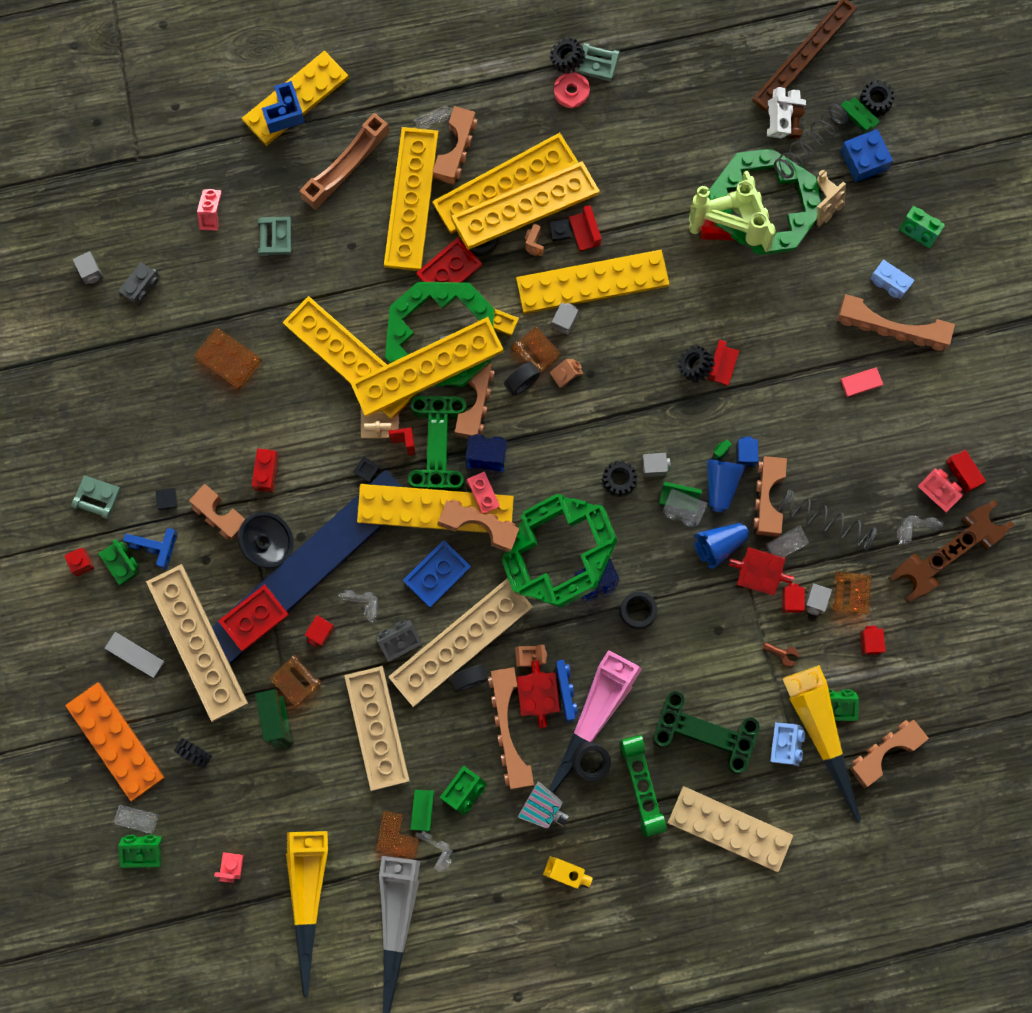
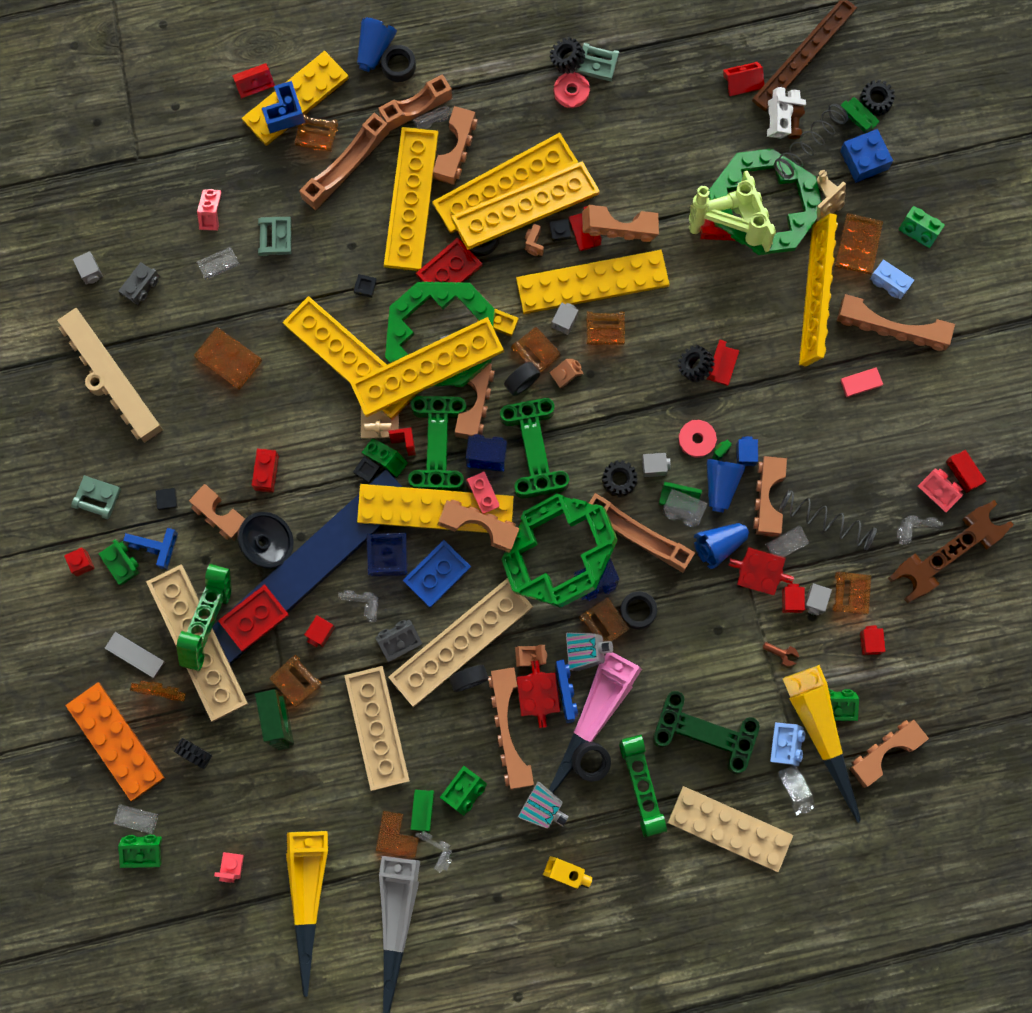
none -> tan hinge [57,308,163,443]
none -> clear orange plate [130,681,186,701]
none -> green beam [176,564,232,671]
none -> clear plate [197,247,239,280]
none -> red panel [232,63,275,98]
none -> clear orange plate [295,114,338,152]
none -> black plate [354,274,377,298]
none -> blue cone [357,17,397,72]
none -> green bracket [362,438,408,478]
none -> clear blue brick [367,533,408,577]
none -> nougat arch [378,74,452,132]
none -> black tyre [381,45,416,82]
none -> green beam [500,398,569,499]
none -> torso [566,633,613,671]
none -> clear orange plate [579,597,630,642]
none -> nougat arch [582,205,659,242]
none -> clear orange plate [587,311,625,345]
none -> nougat arch [589,493,695,573]
none -> coral tile [678,420,717,458]
none -> red panel [723,62,765,96]
none -> clear bracket [778,766,814,815]
none -> yellow plate [799,213,838,366]
none -> clear orange plate [835,213,883,275]

